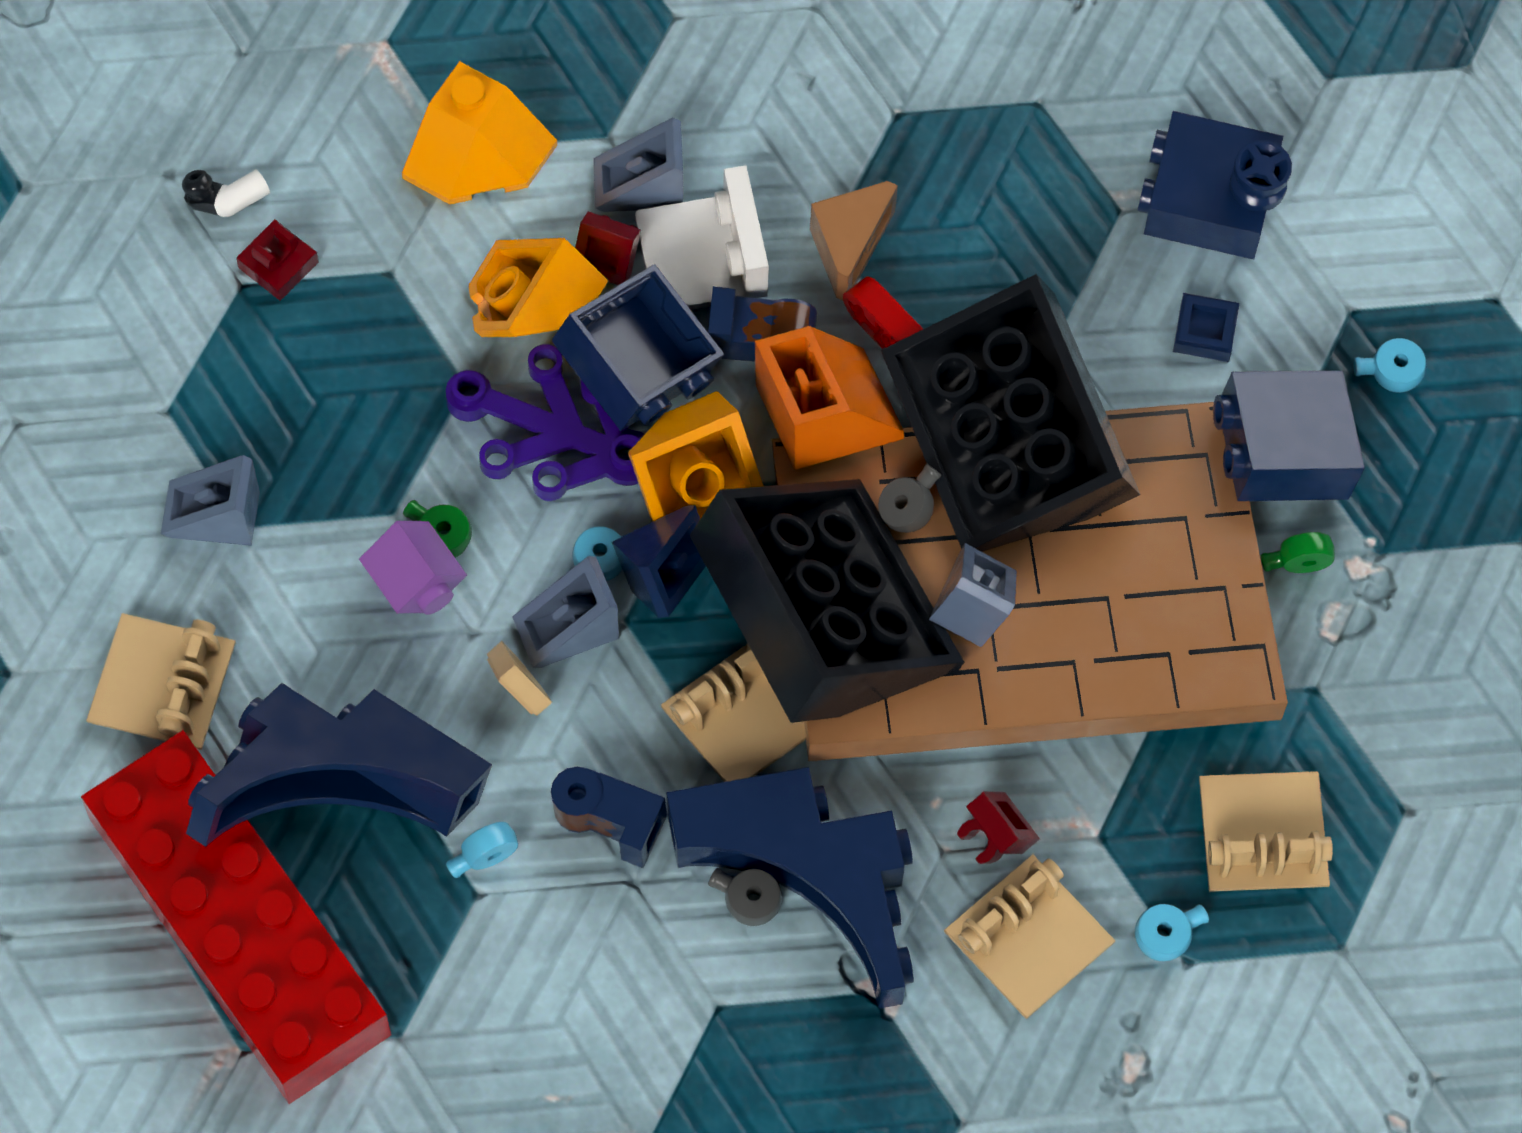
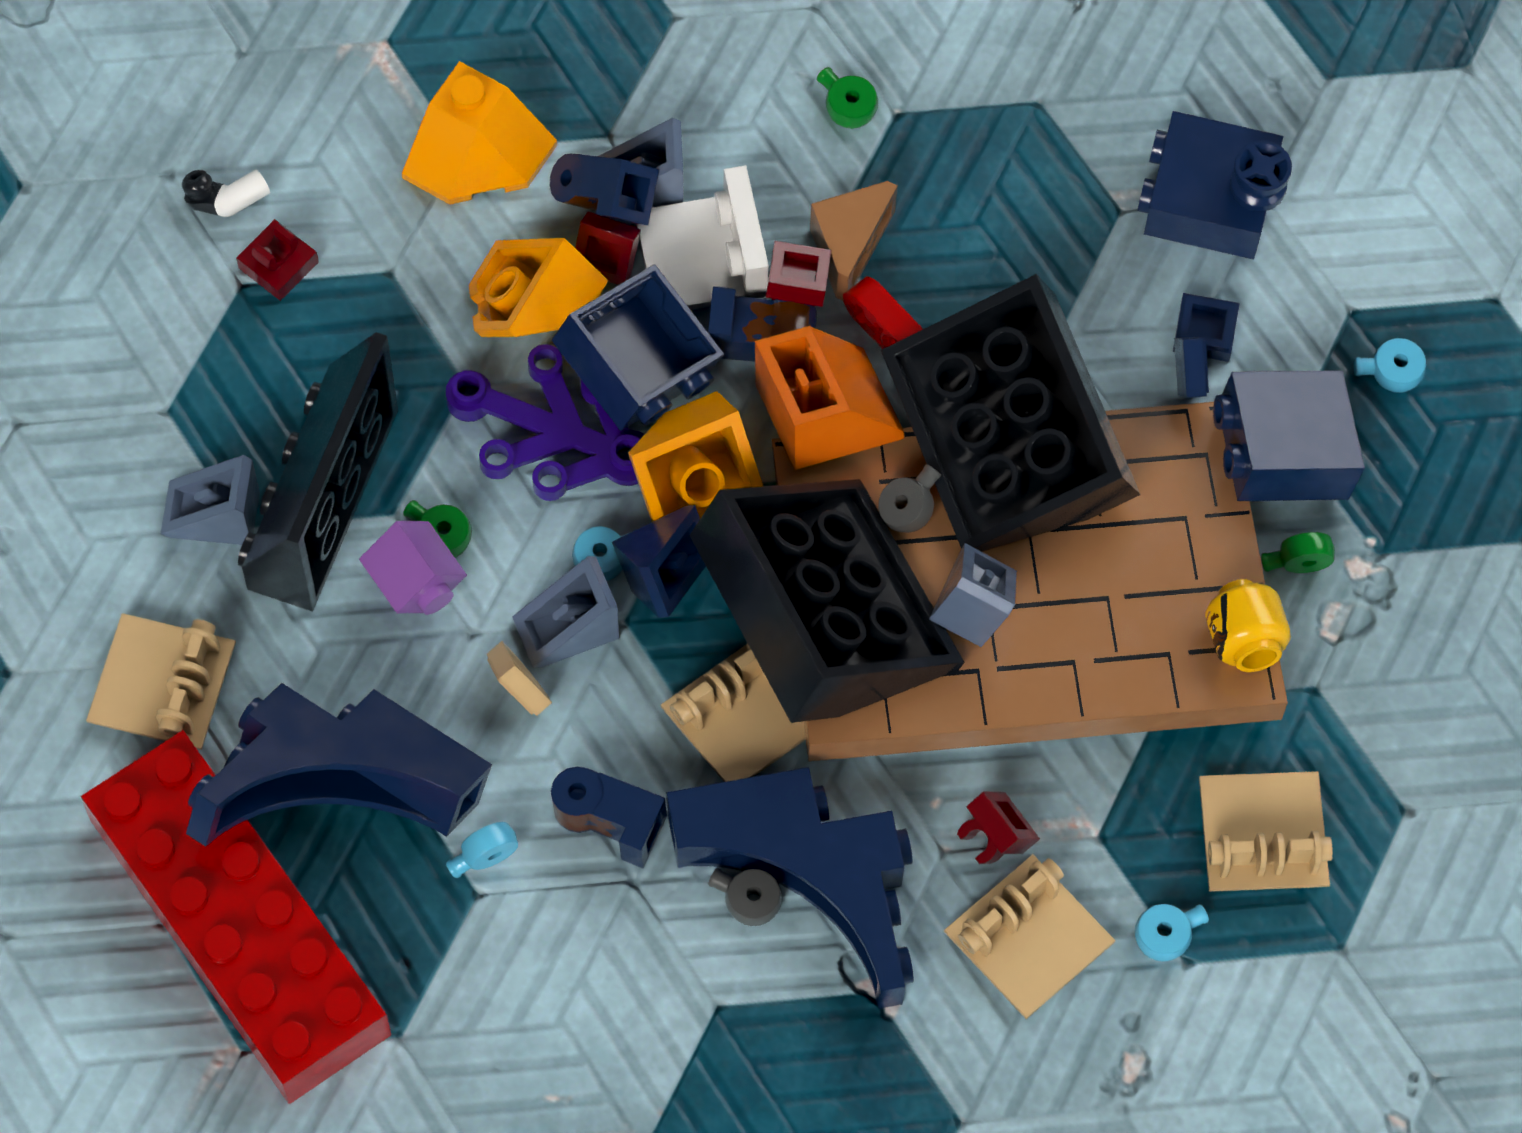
none -> black slope [238,332,398,612]
none -> dark blue leg [549,153,659,226]
none -> tile [766,241,831,307]
none -> green piece [817,67,878,129]
none -> dark blue tile [1174,336,1209,398]
none -> yellow head [1205,579,1291,672]

